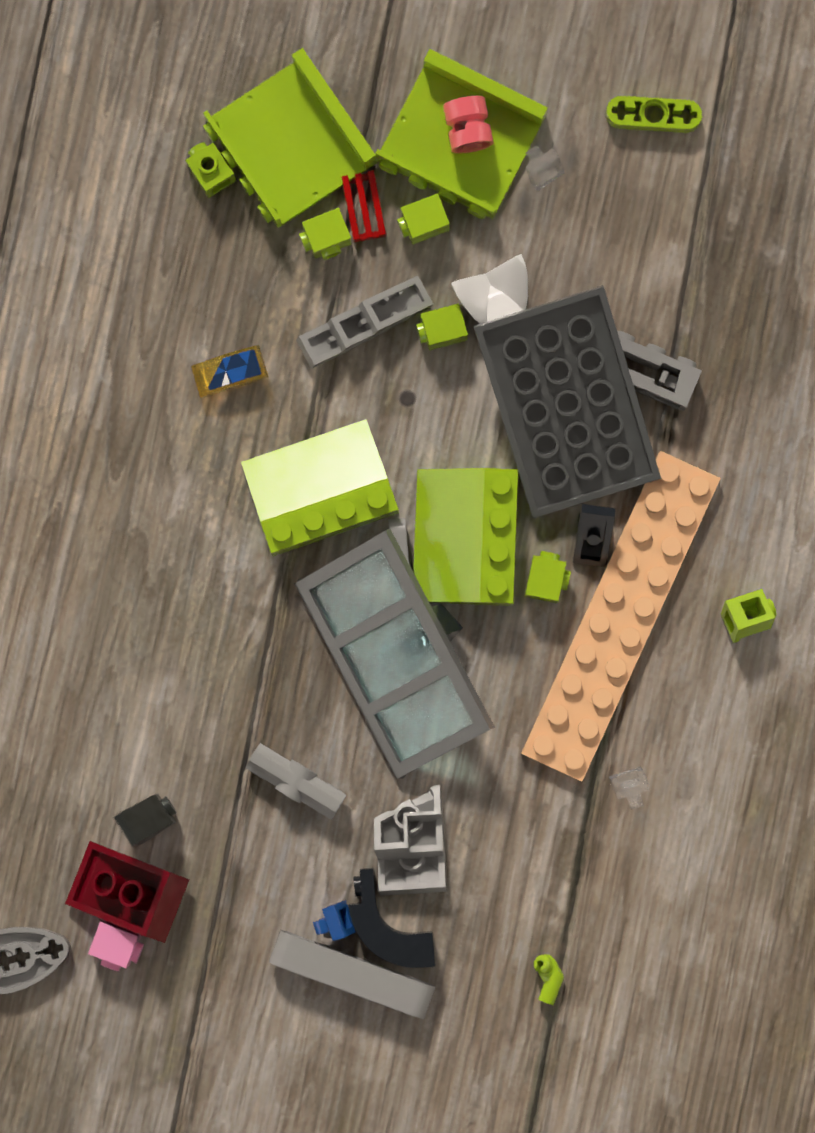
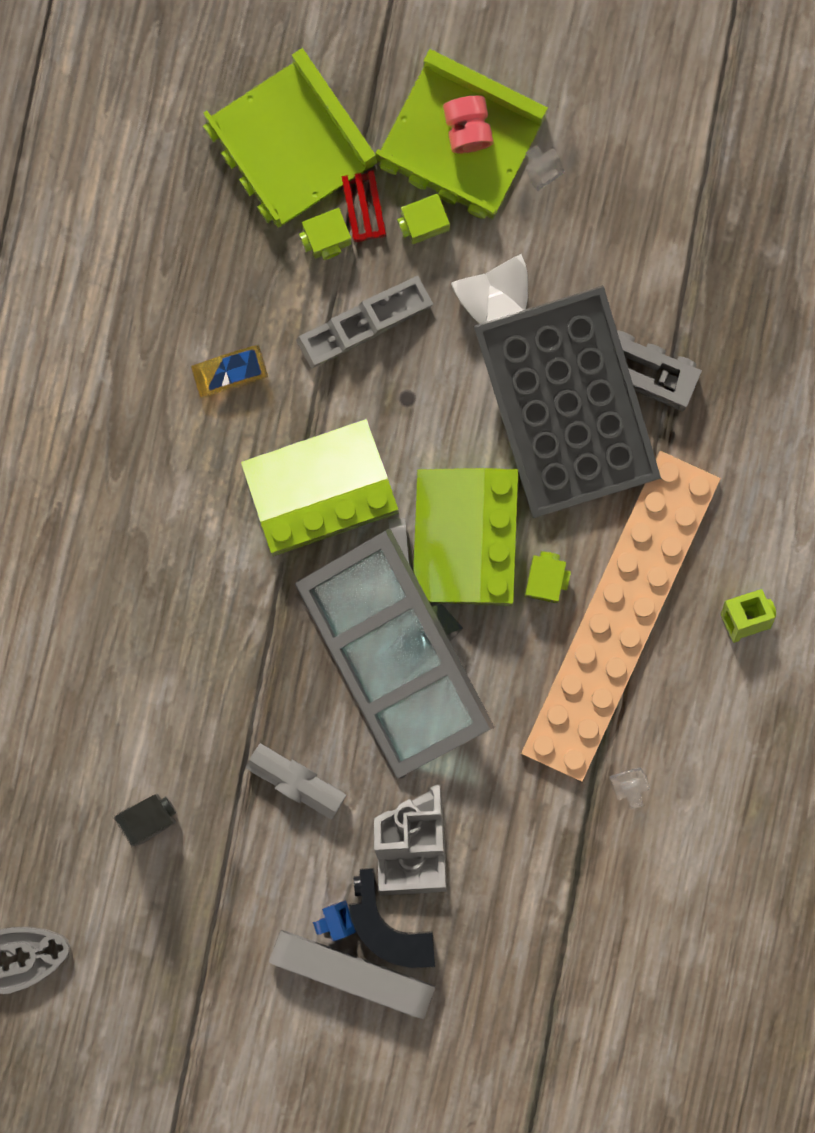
dark red slope [65,841,190,943] -> none
bright pink brick [88,920,144,971] -> none
lime brick [185,142,236,198] -> none
lime brick [416,303,468,351] -> none
lime arm [533,954,564,1005] -> none
black slope [573,504,616,567] -> none
lime beam [606,96,702,133] -> none

